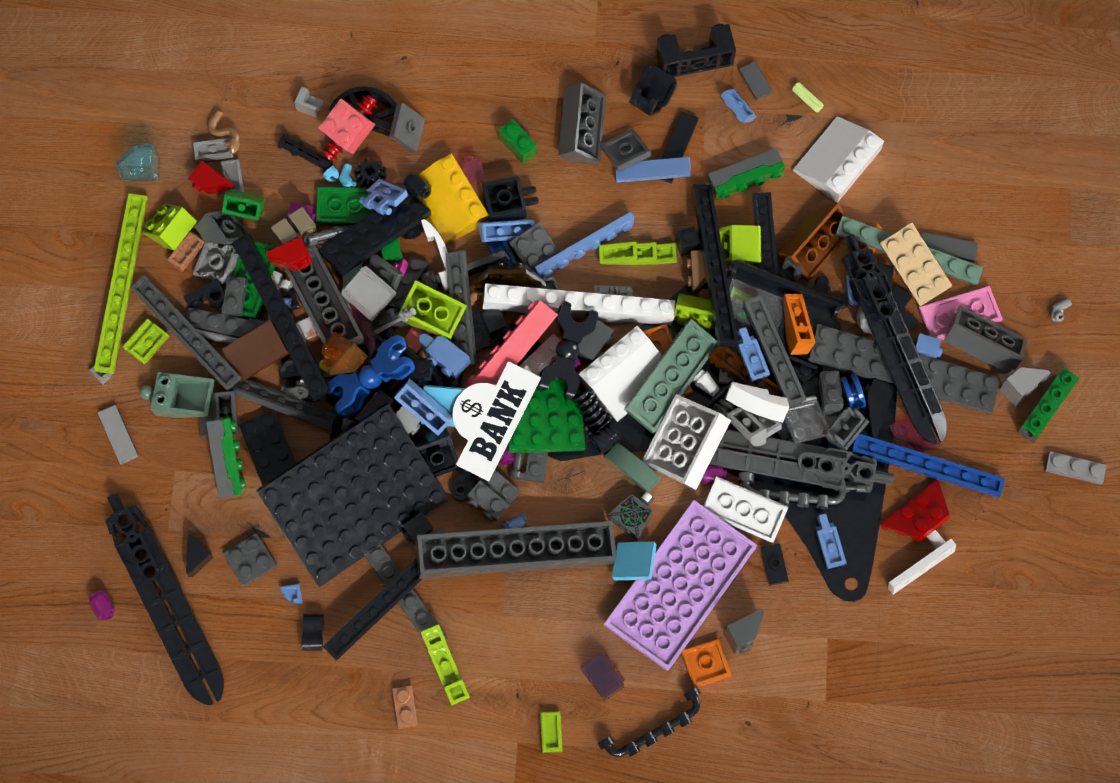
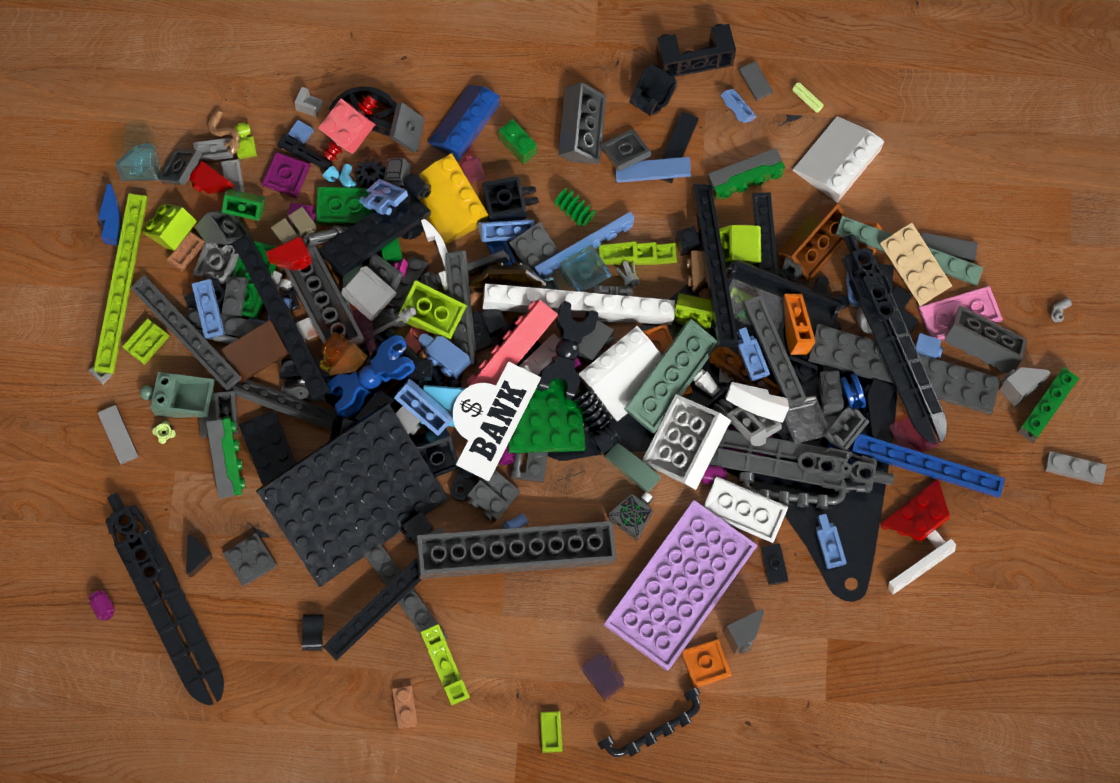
medium blue tile [280,584,303,604] -> none
medium azure tile [612,541,656,580] -> none
none -> blue slope [98,184,121,246]
none -> yellowish green plate [152,421,176,444]
none -> dark grey plate [158,148,202,185]
none -> medium blue plate [192,279,225,340]
none -> lime plate [234,122,257,159]
none -> magenta tile [262,152,311,199]
none -> medium blue tile [288,120,314,146]
none -> dark grey brick [384,158,412,188]
none -> blue slope [428,85,500,162]
none -> green piece [554,188,597,226]
none -> clear light blue slope [559,244,612,292]
none -> flat silver piece [616,261,640,288]

